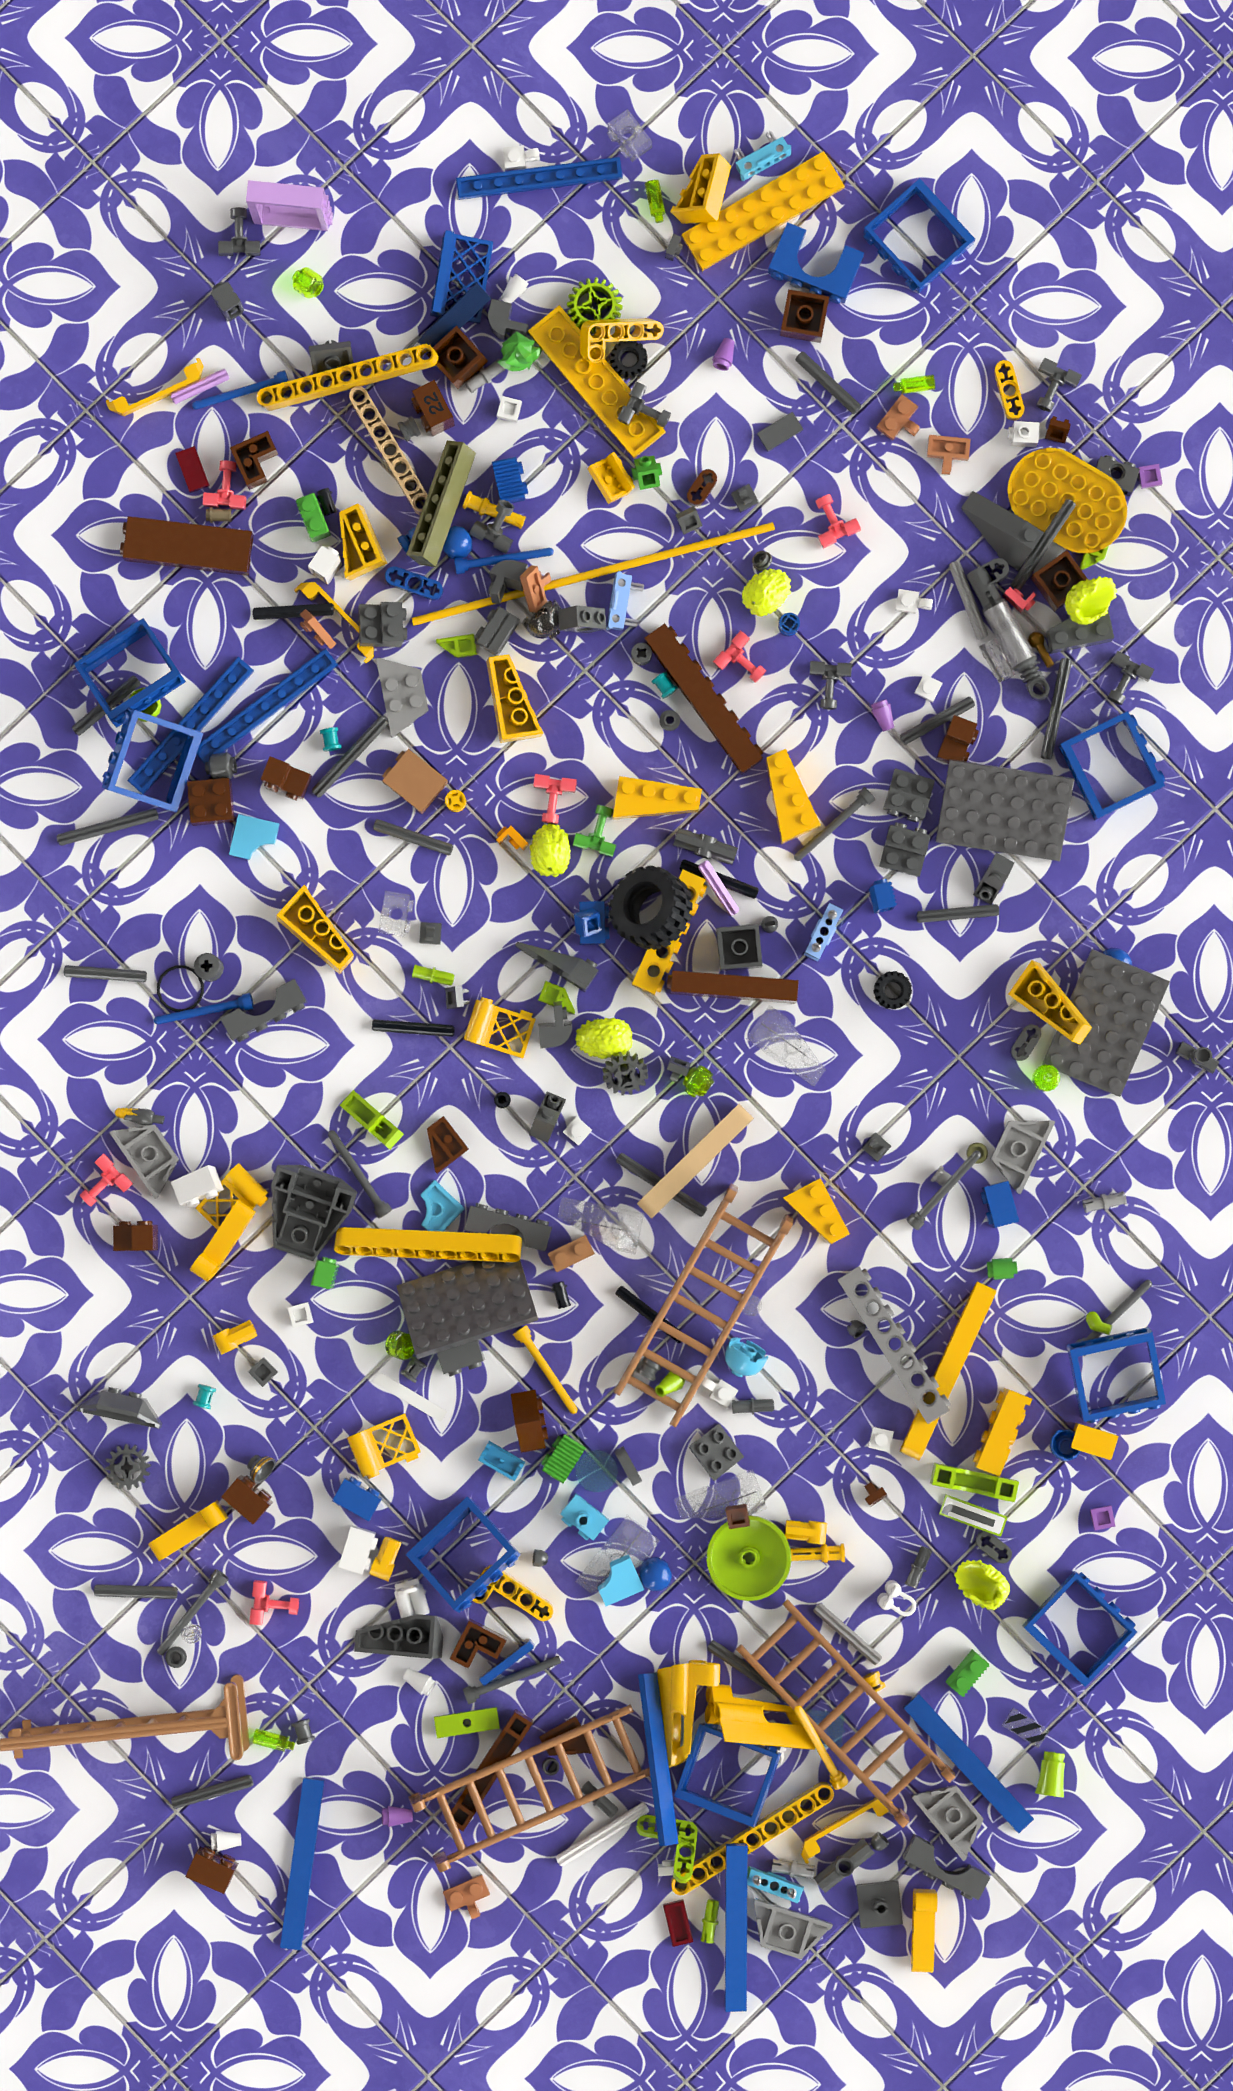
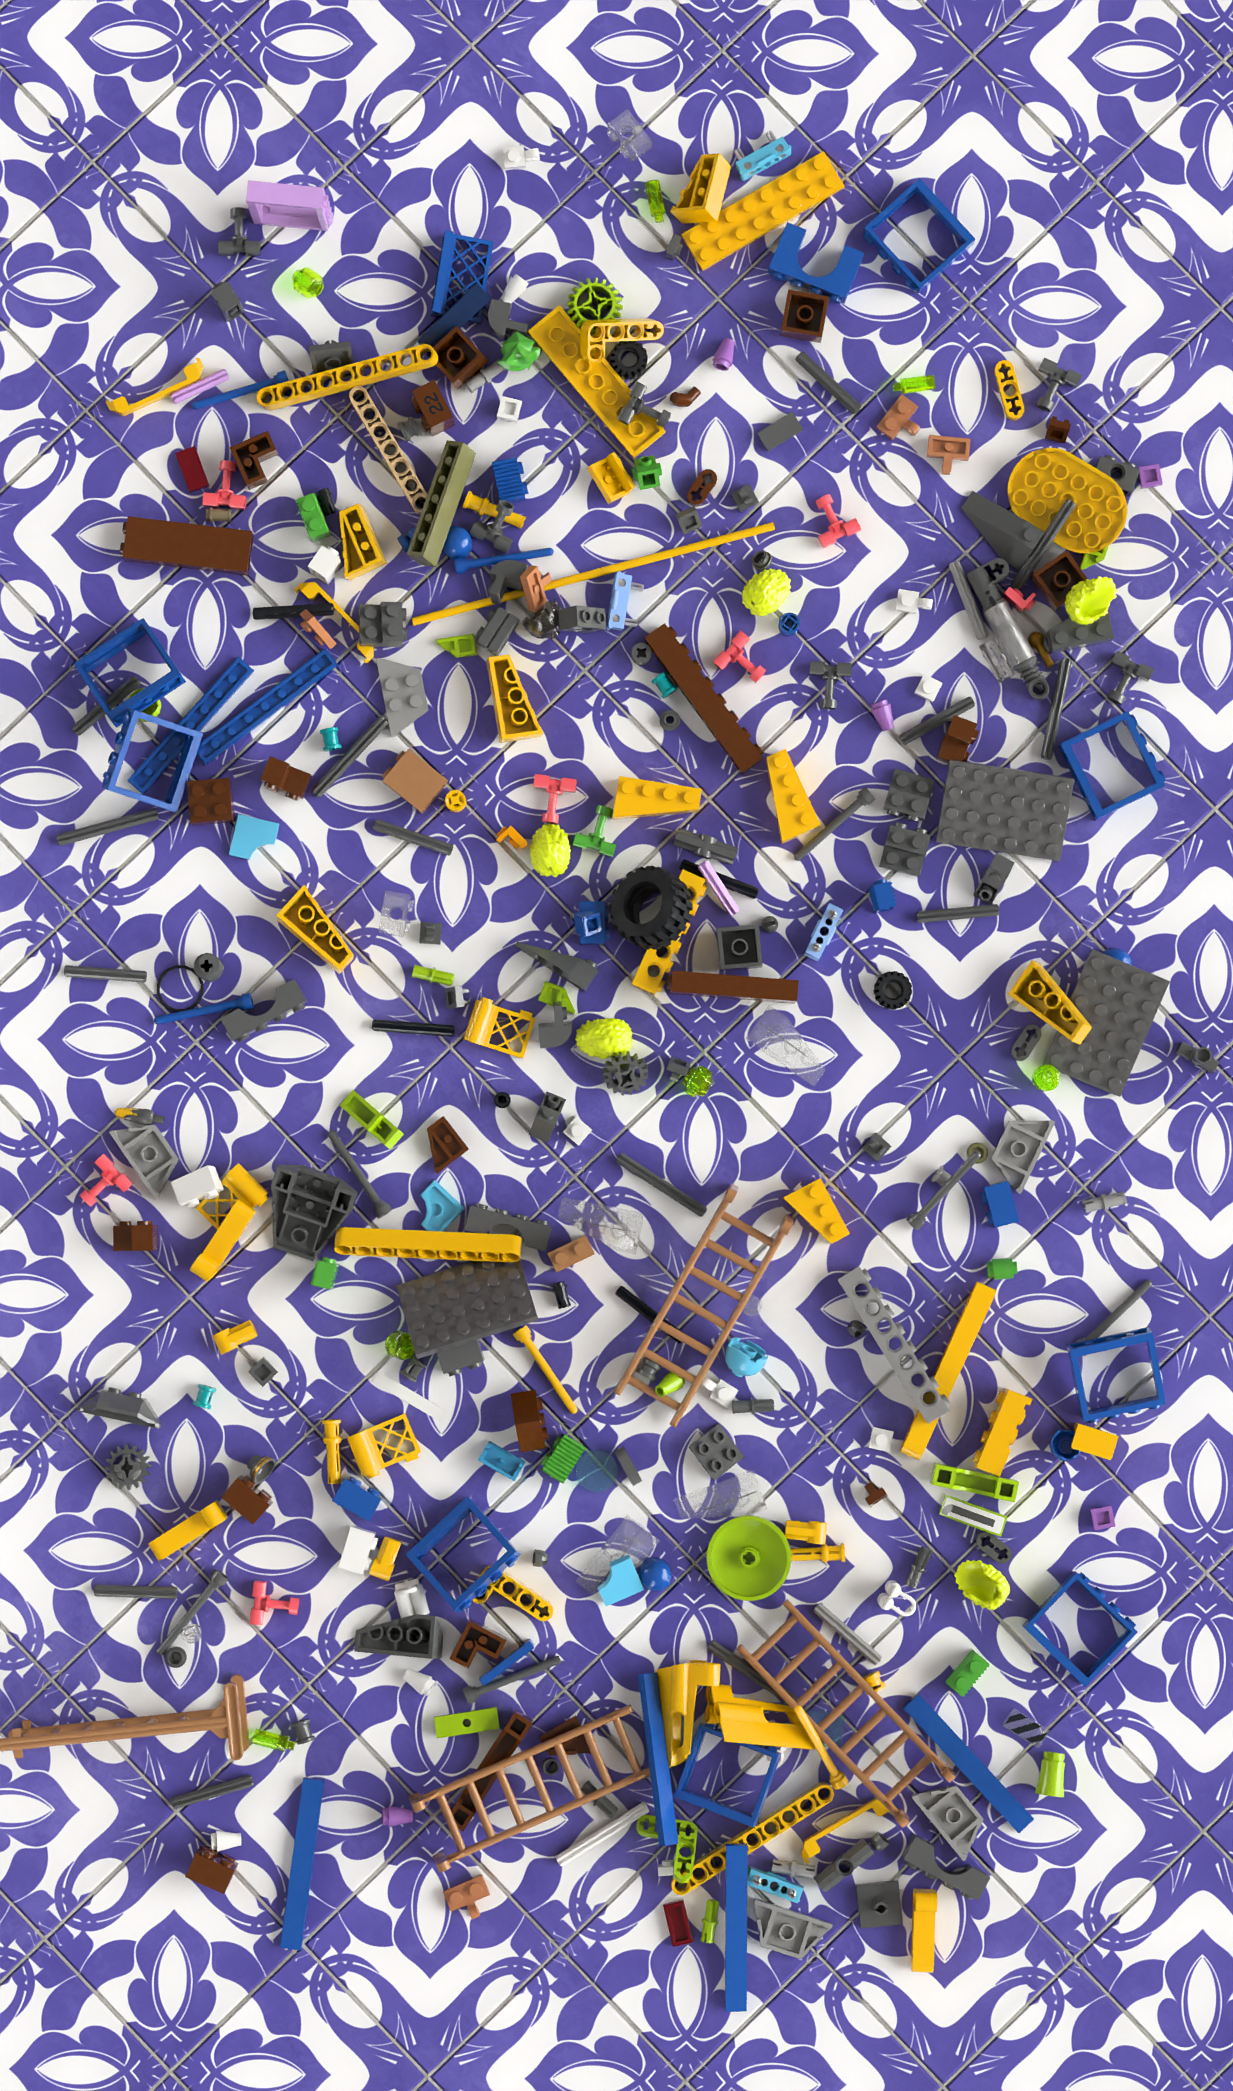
dark grey head [205,752,237,779] -> none
white plate [288,1302,314,1328] -> none
blue beam [385,566,443,601] -> none
blue tile [456,157,623,200] -> none
medium azure brick [560,1493,609,1541] -> none
tan beam [637,1104,754,1219] -> none
reddish brown tile [725,1504,750,1529] -> none
white brick [1008,421,1039,447] -> none
lime arm [1086,1311,1112,1335] -> none
none -> yellow pin [322,1419,342,1484]
none -> reddish brown arm [670,386,701,407]

